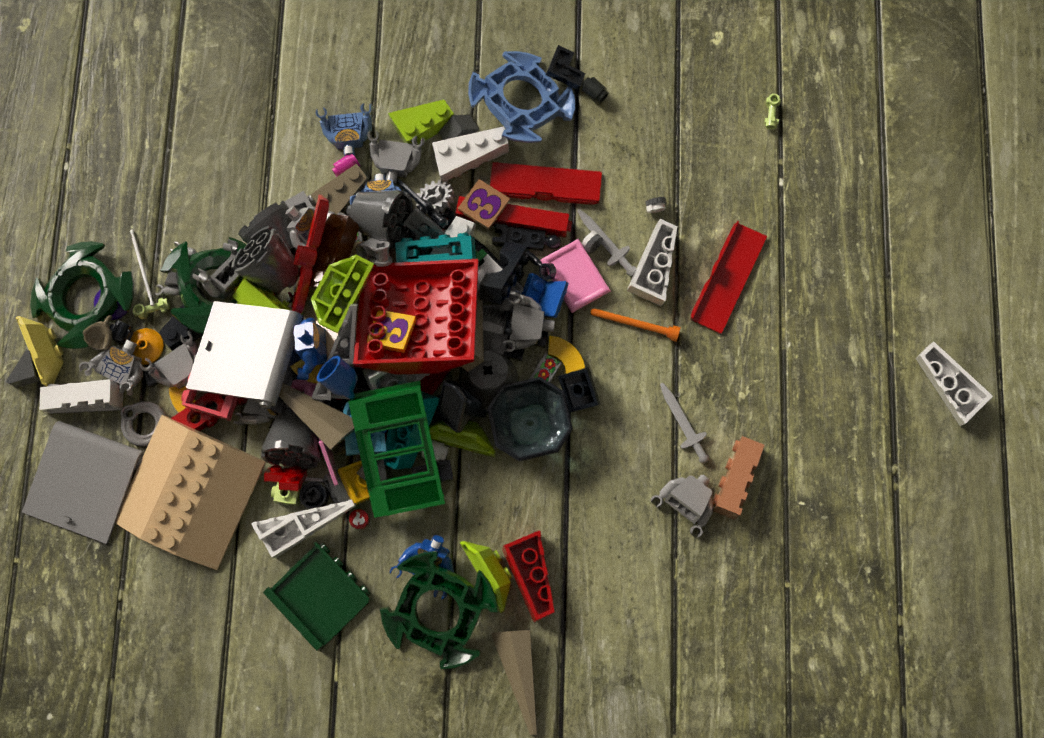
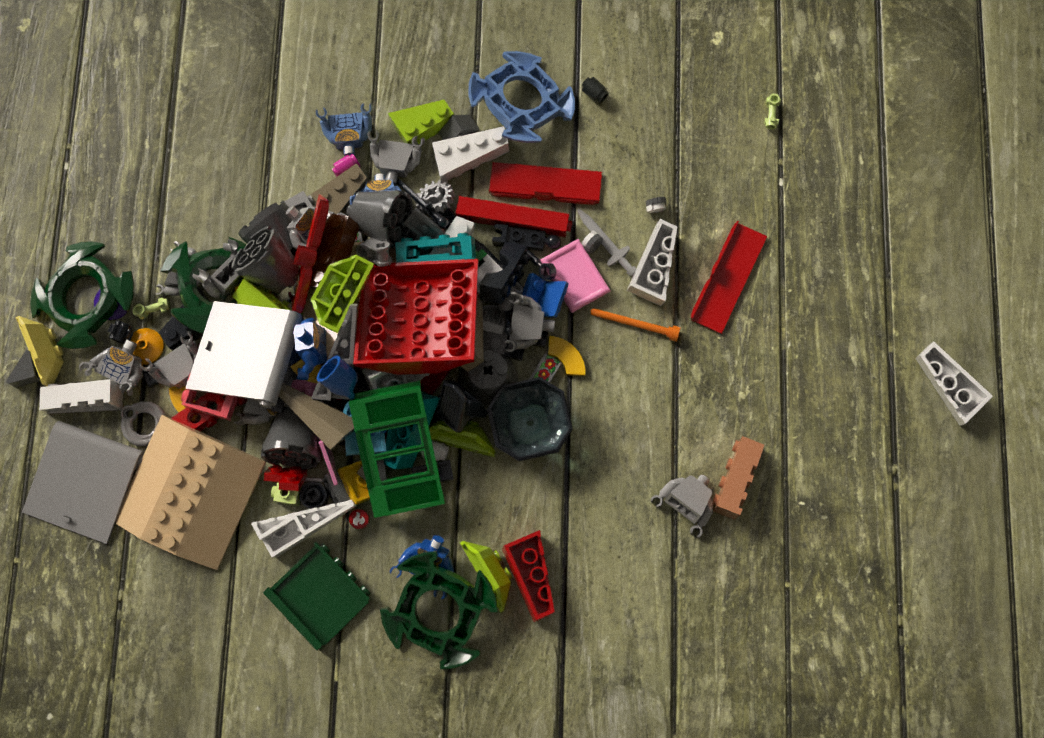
dark tan piece [83,315,112,350] -> none
white piece [130,229,154,306] -> none
yellow tile [367,311,416,353] -> none
medium nougat tile [458,179,510,230] -> none
dark tan wedge [491,630,537,735] -> none
black plate [545,45,585,90] -> none
black slope [558,367,601,413] -> none
light grey sword [660,383,710,464] -> none

